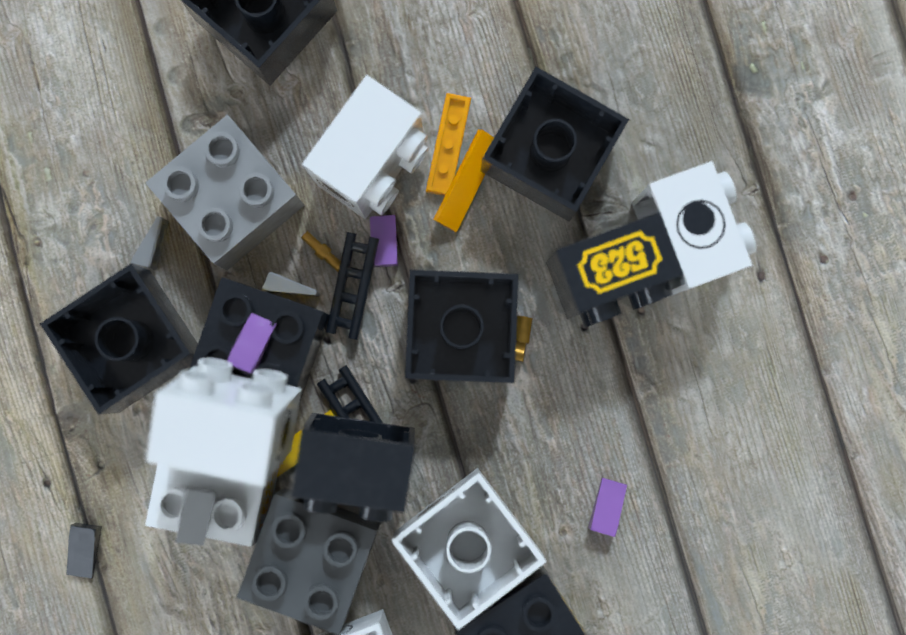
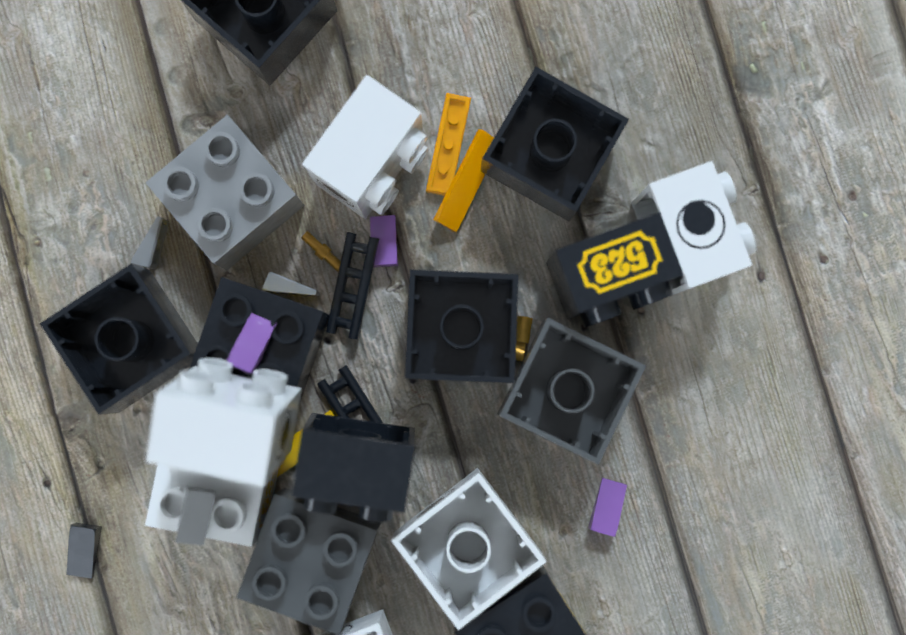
none -> dark grey brick [497,318,646,465]

